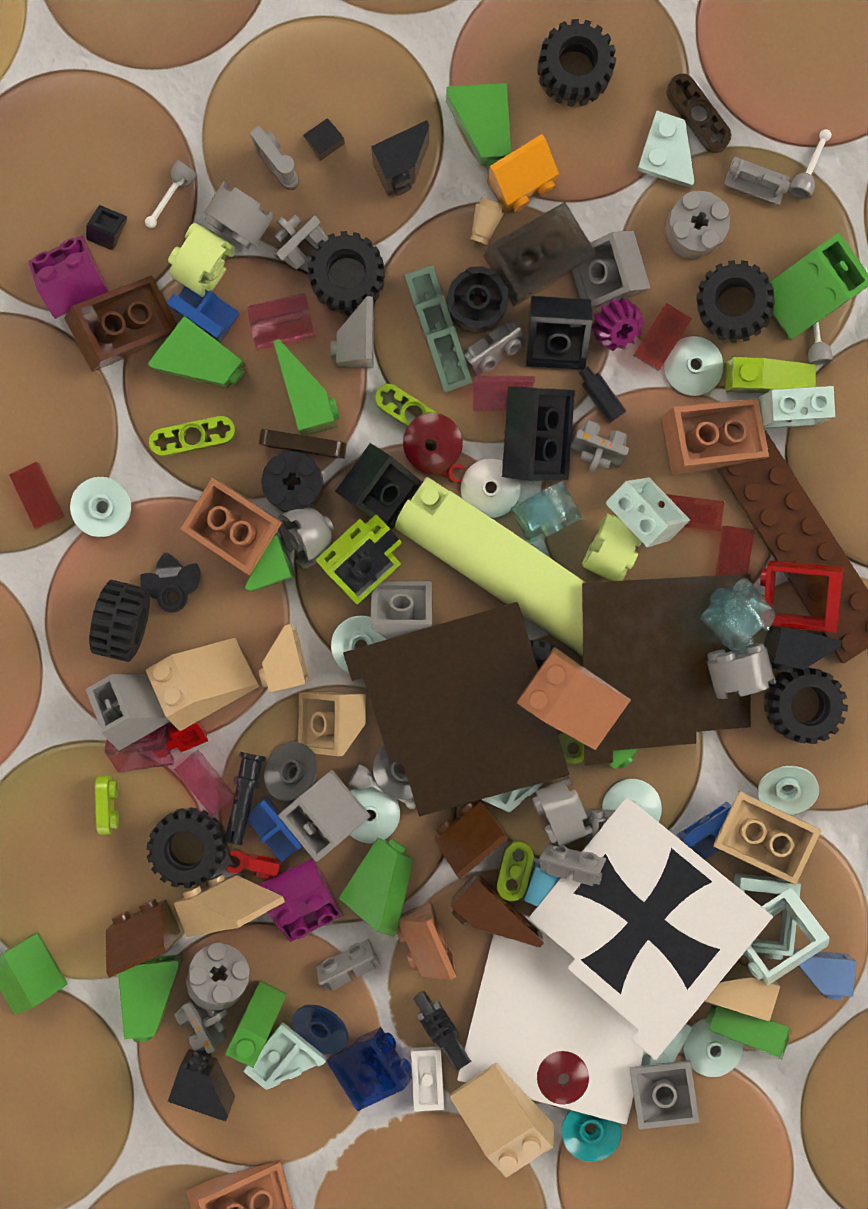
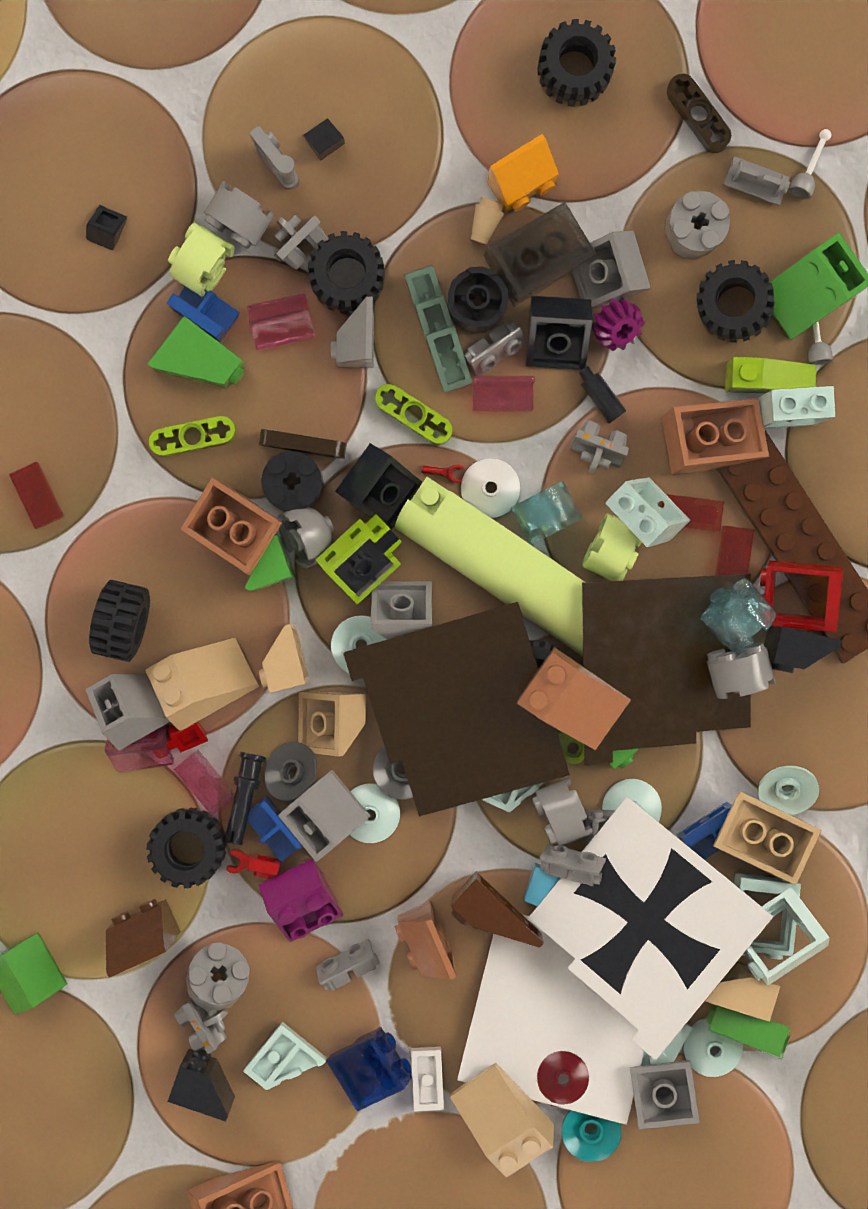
magenta slope [28,235,109,319] -> none
reddish brown slope [64,275,177,372] -> none
light aqua dish [70,477,131,537] -> none
lime plate [95,775,119,835] -> none
bright green slope [118,954,183,1042] -> none
black plate [140,553,200,612] -> none
hinge [145,159,197,228] -> none
tan slope [174,874,285,937] -> none
bright green slope [225,980,287,1068] -> none
bright green slope [273,339,341,436] -> none
dark blue dish [292,1005,348,1054] -> none
bright green slope [339,838,413,937] -> none
light grey hinge [348,764,416,809] -> none
black slope [371,120,430,196] -> none
dark red dish [403,413,463,473] -> none
black hinge [413,991,472,1071] -> none
reddish brown slope [434,800,508,879] -> none
bright green slope [446,83,511,169] -> none
lime plate [496,840,534,901] -> none
black slope [502,386,575,481] -> none
clear red plate [633,303,692,371] -> none
light aqua wing [637,111,694,188] -> none
light aqua dish [664,336,724,396] -> none
black tyre [764,667,848,744] -> none
medium blue slope [790,949,856,1000] -> none

